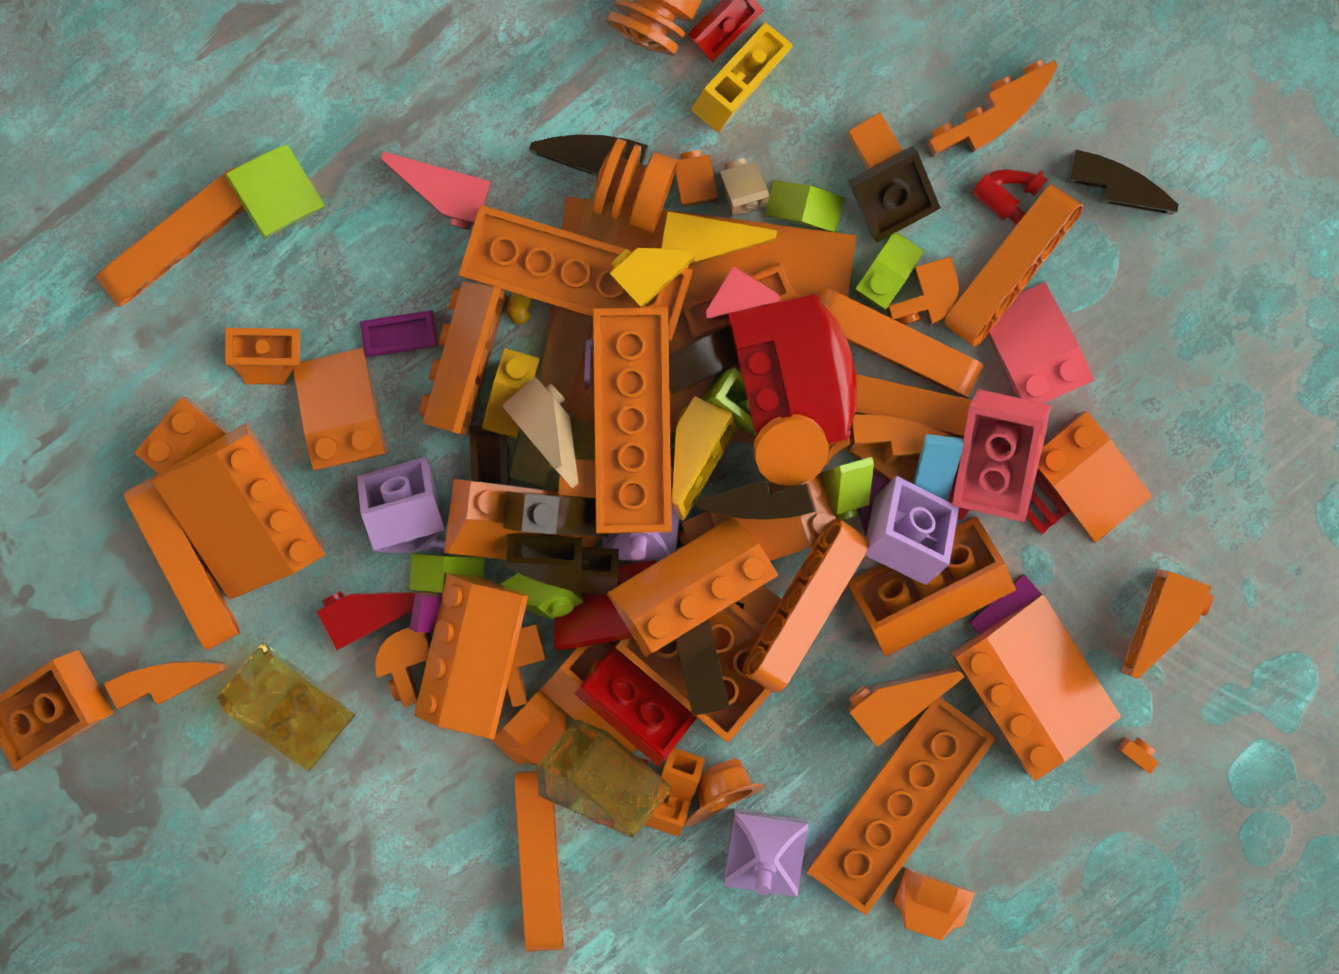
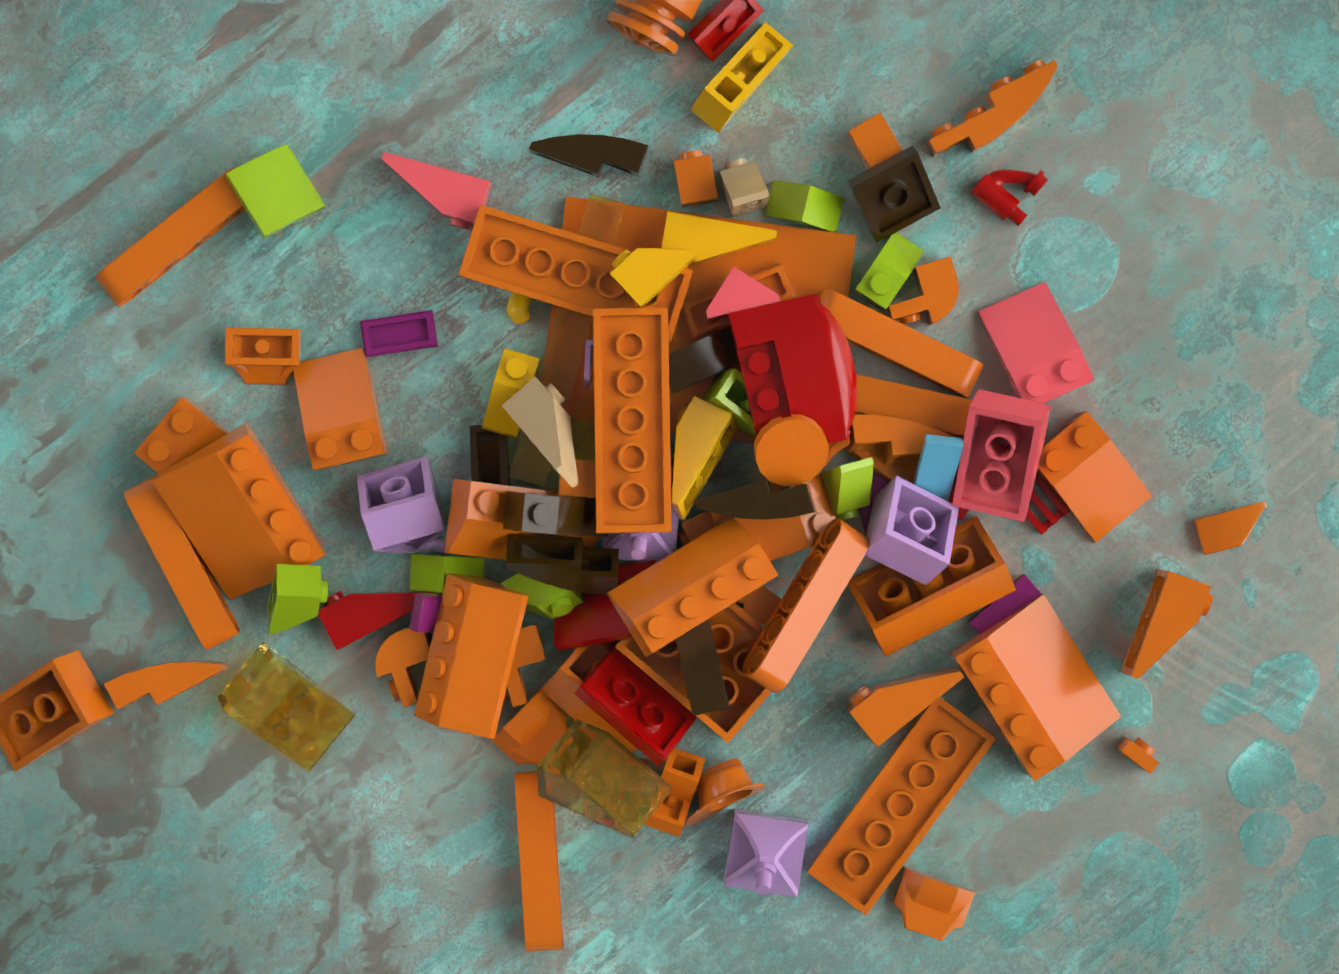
orange slope [419,281,507,436] -> none
orange wheel [593,138,678,233] -> none
orange beam [944,184,1083,347] -> none
dark brown slope [1066,150,1179,215] -> none
none -> lime slope [268,564,328,634]
none -> orange slope [1195,500,1267,555]

